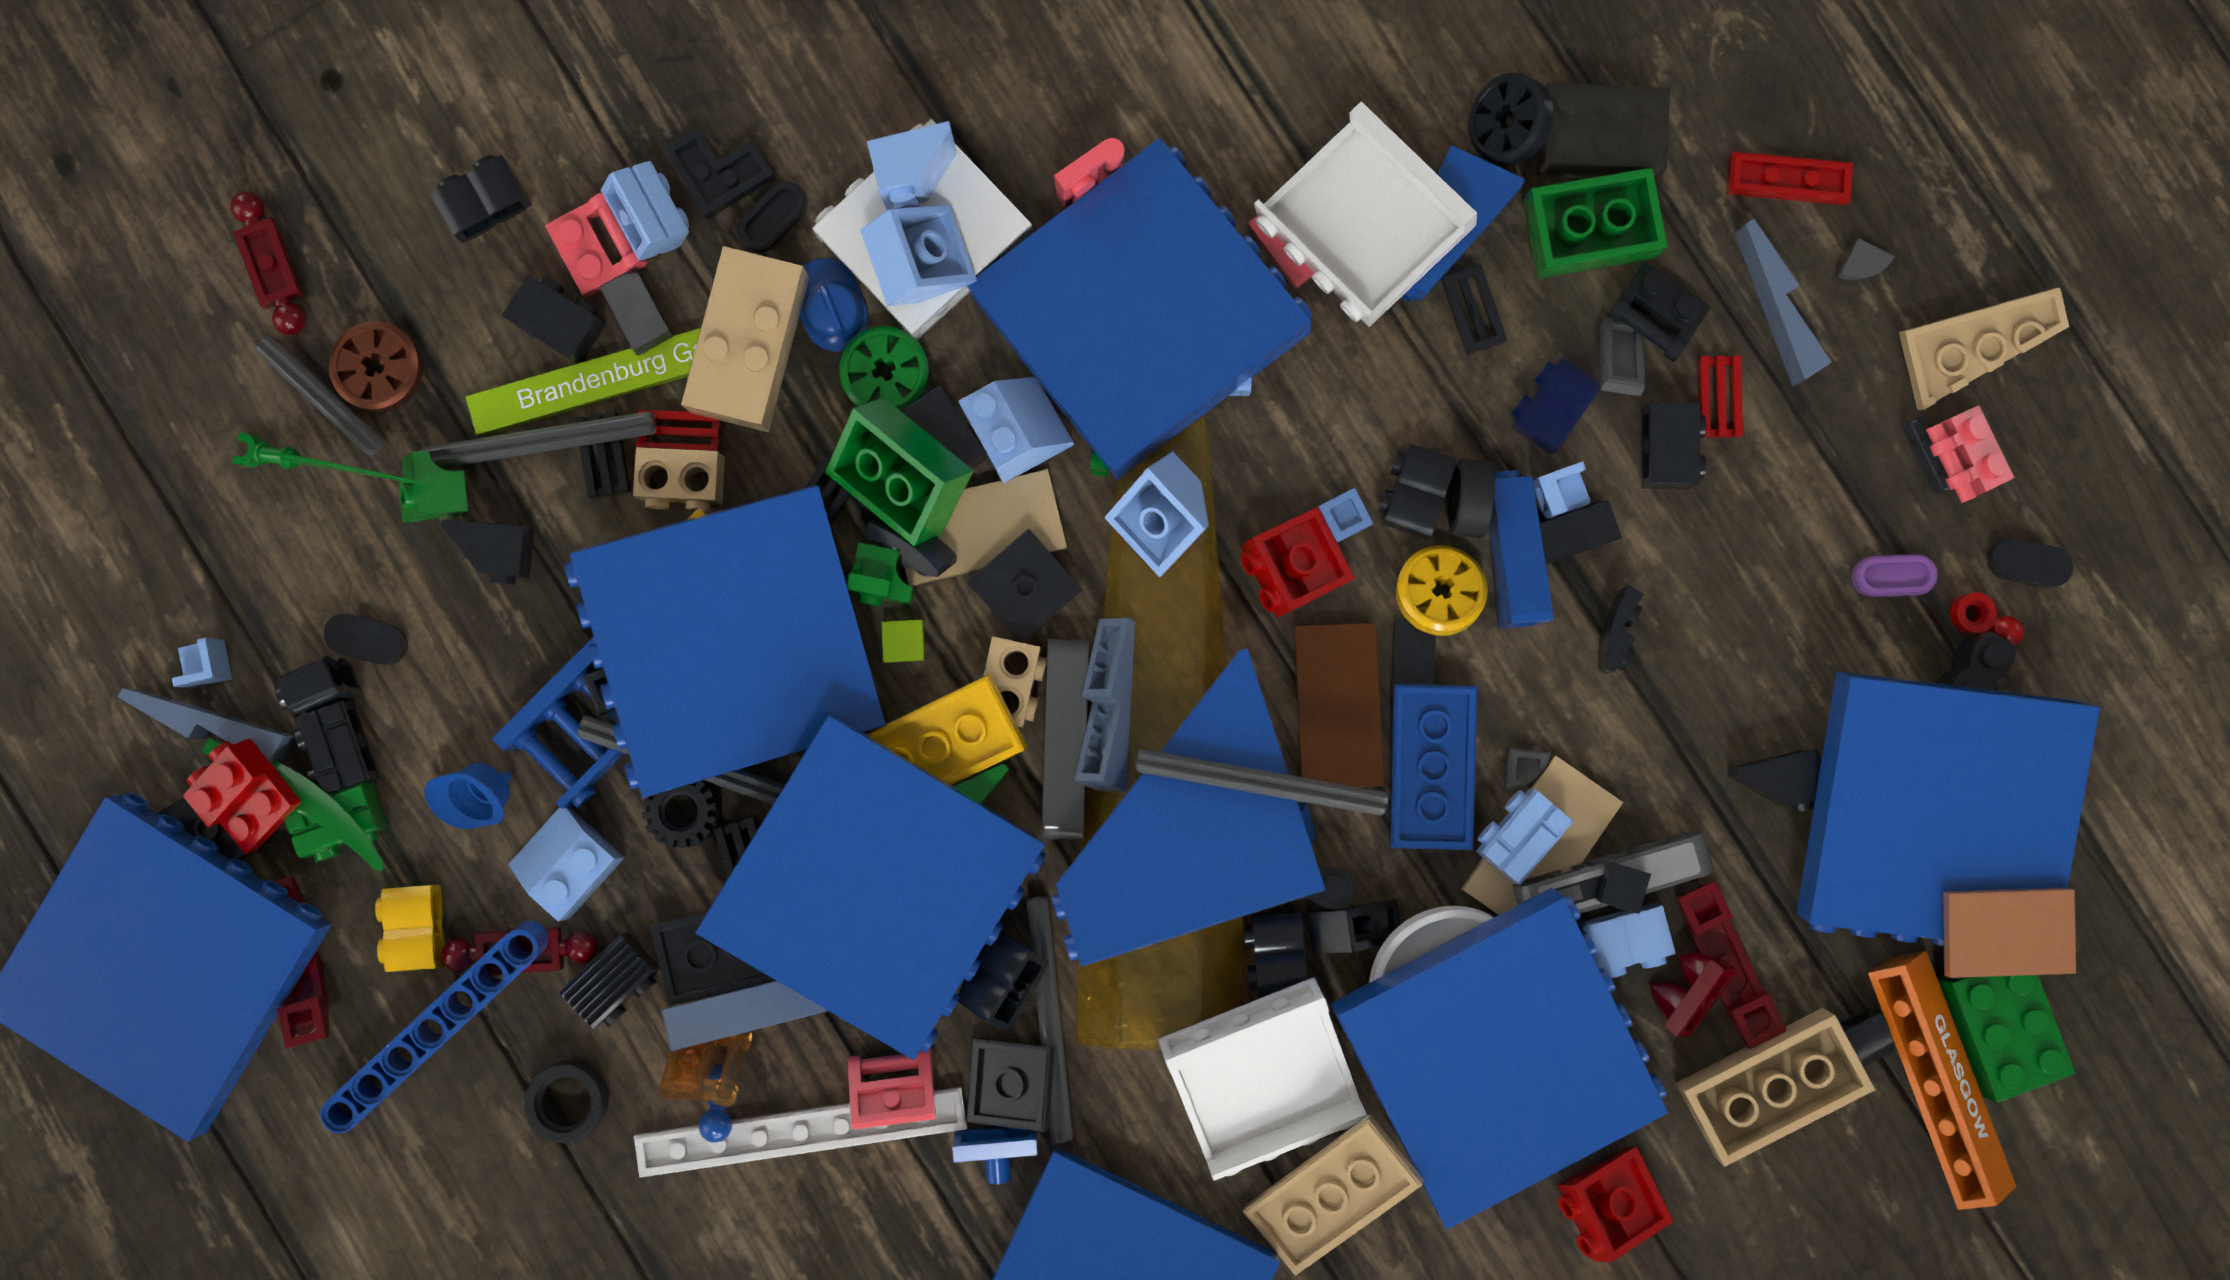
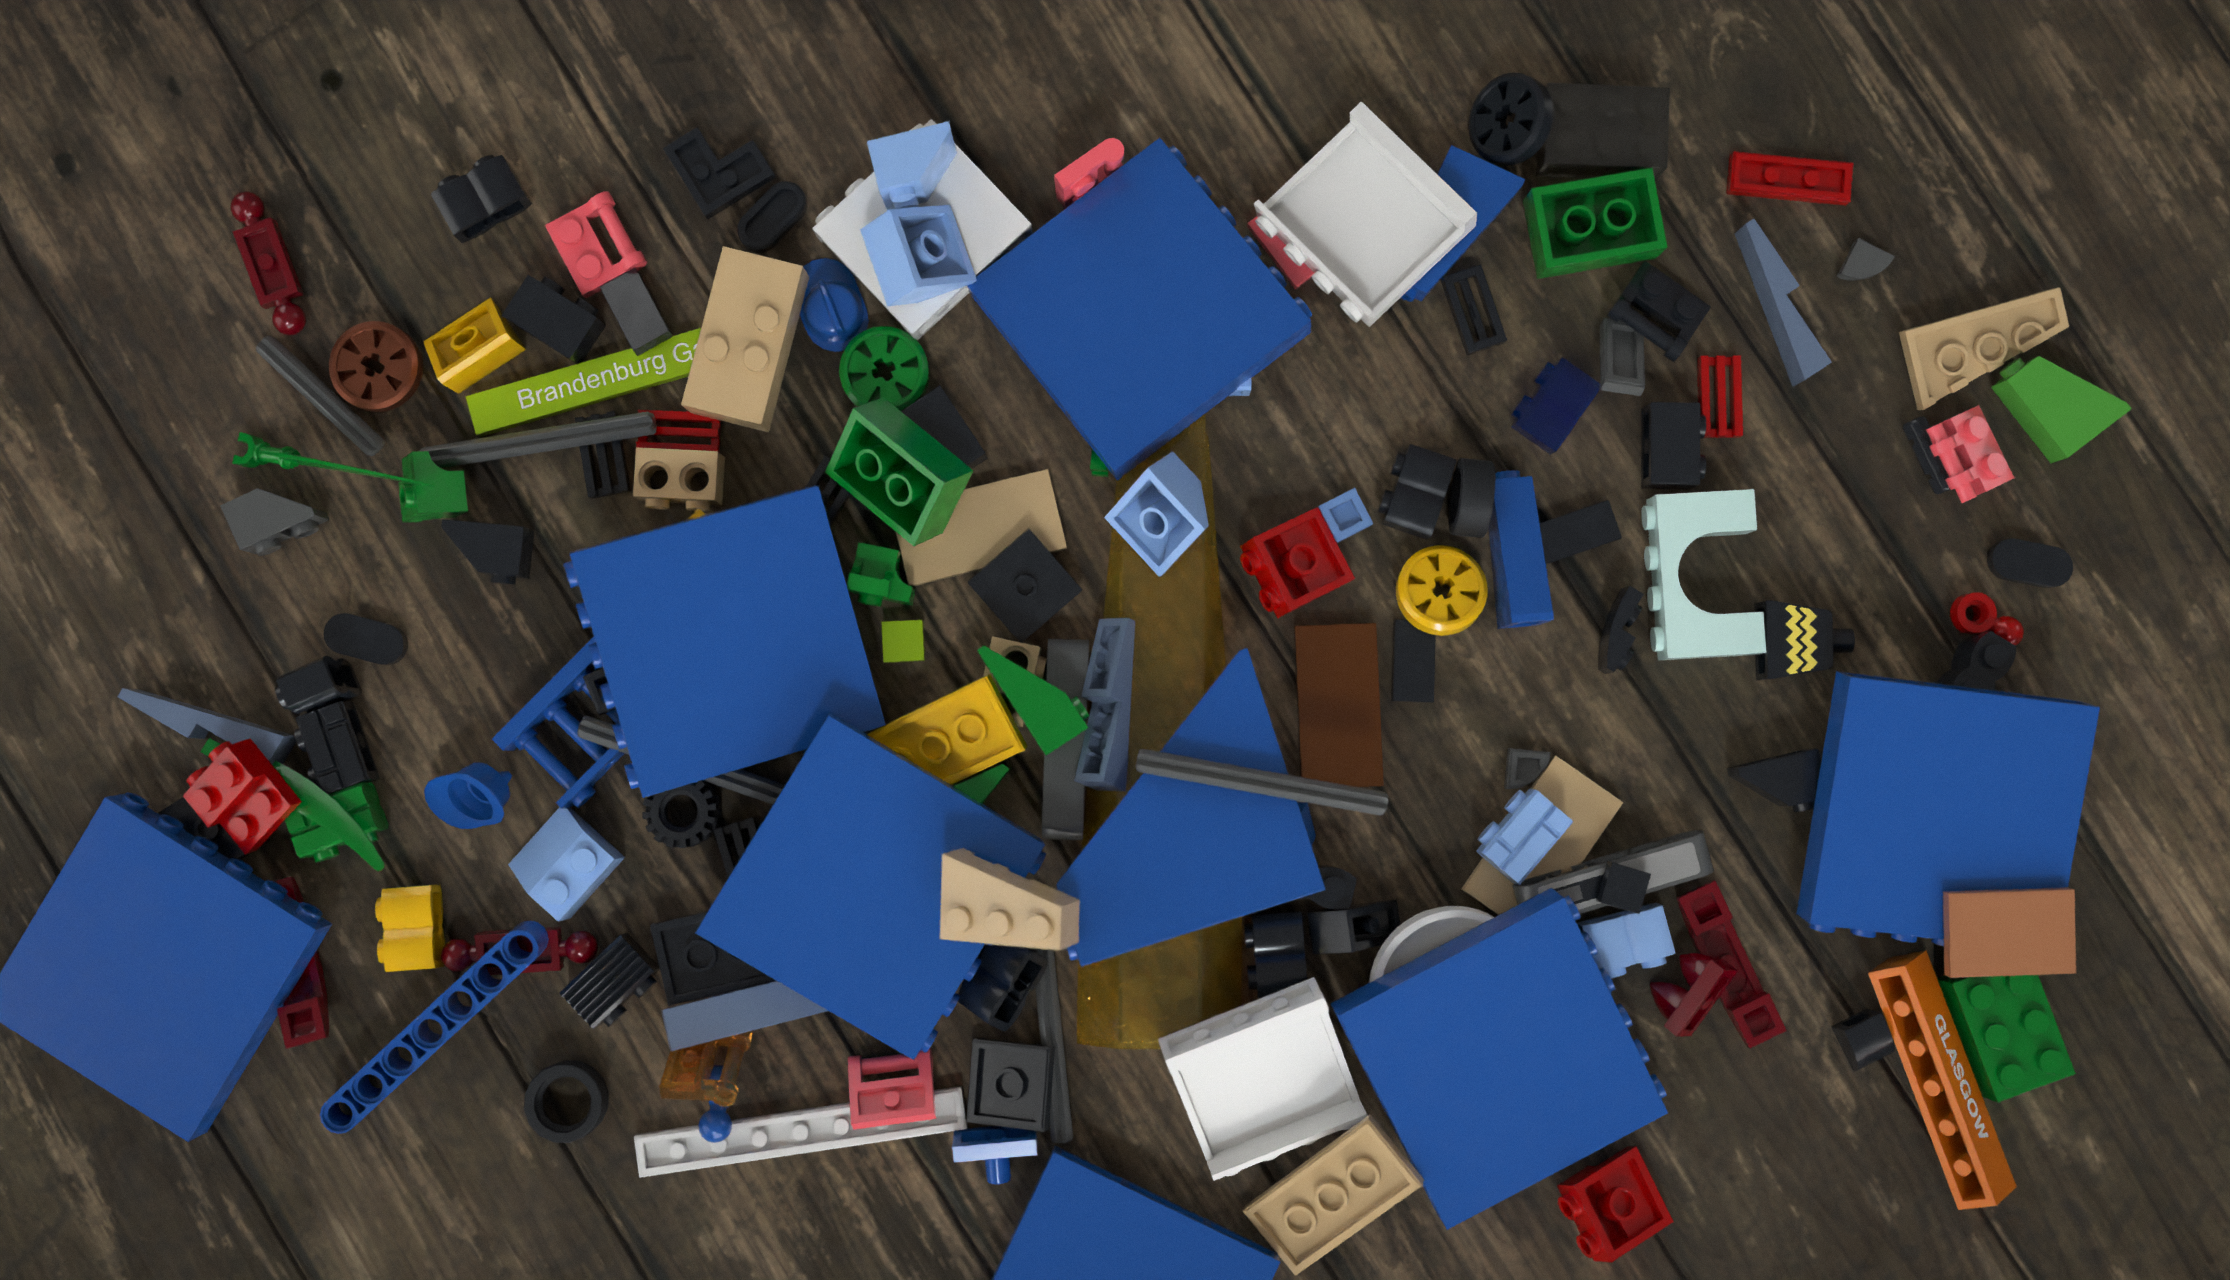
light blue panel [172,637,232,689] -> none
light blue brick [601,161,689,261] -> none
black slope [866,516,957,578] -> none
light blue slope [958,377,1074,484] -> none
blue tile [1389,684,1478,850] -> none
light blue panel [1533,461,1590,520] -> none
tan brick [1675,1008,1875,1167] -> none
medium lavender tile [1852,554,1938,597] -> none
none -> dark grey slope [220,488,329,556]
none -> yellow slope [423,297,526,394]
none -> tan wedge [940,848,1080,950]
none -> green slope [977,646,1090,756]
none -> light aqua arch [1641,489,1766,660]
none -> black torso [1754,601,1855,681]
none -> bright green slope [1991,356,2132,463]

